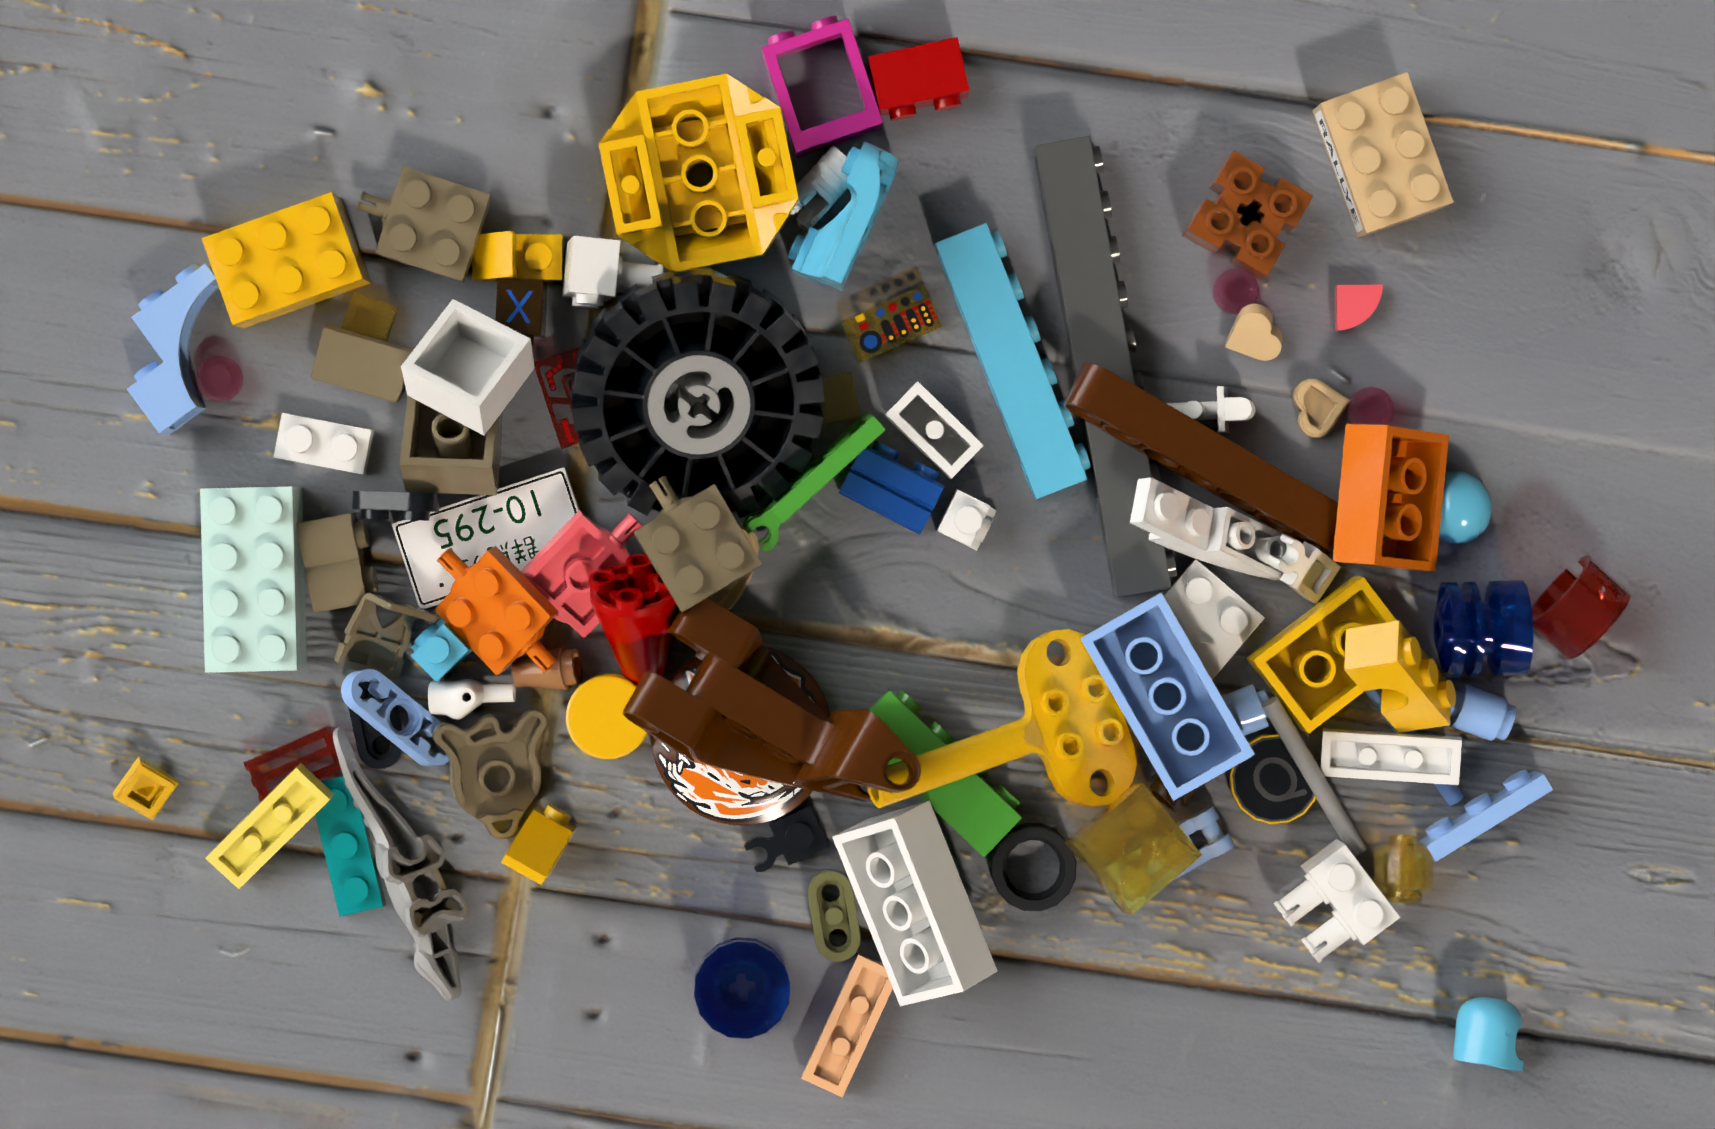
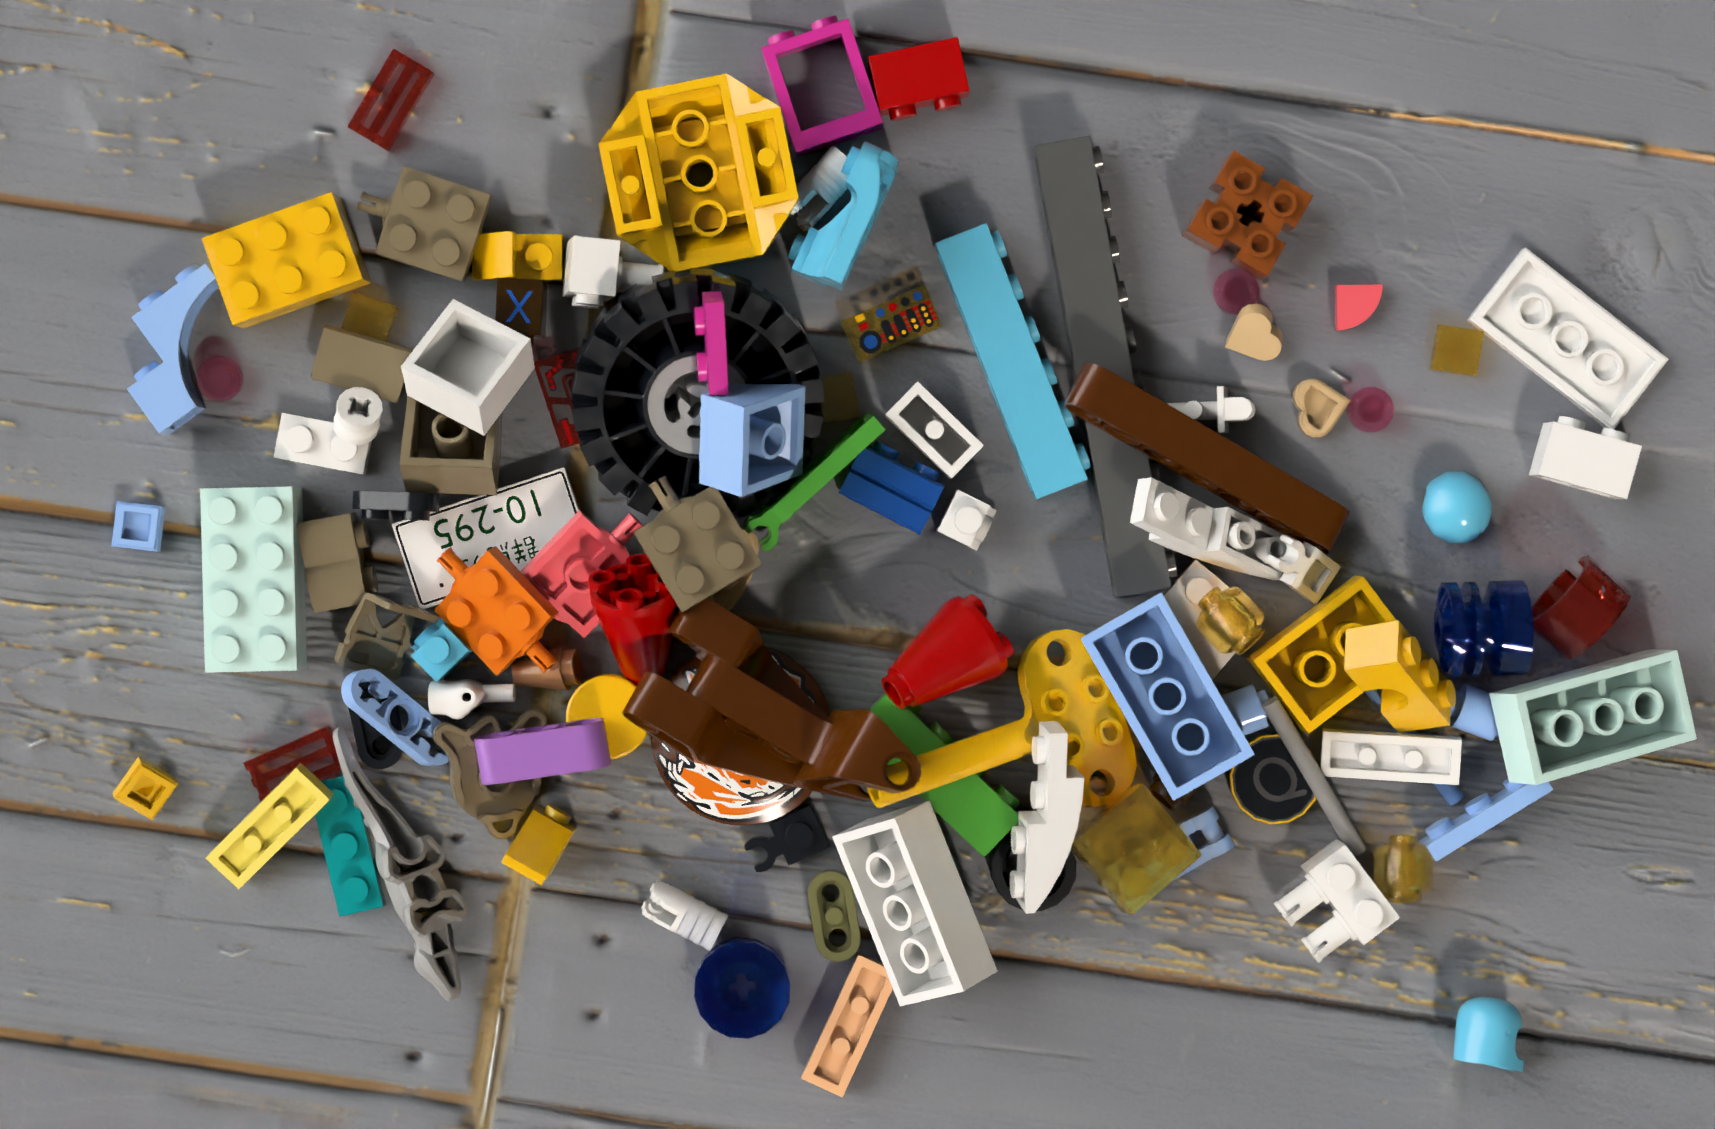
tan brick [1312,72,1453,238] -> none
orange brick [1332,424,1449,572] -> none
none -> light blue tile [111,501,166,552]
none -> white wheel [333,387,383,445]
none -> clear red tile [347,48,435,152]
none -> medium lavender beam [474,718,611,785]
none -> white hinge [641,880,729,951]
none -> dark pink plate [694,291,728,396]
none -> light blue slope [699,384,805,497]
none -> red cone [881,594,1014,709]
none -> white slope [1009,721,1085,914]
none -> clear yellow head [1196,587,1265,655]
none -> clear yellow tile [1429,324,1484,377]
none -> white tile [1467,247,1669,430]
none -> light aqua brick [1489,649,1697,785]
none -> white brick [1529,416,1642,500]

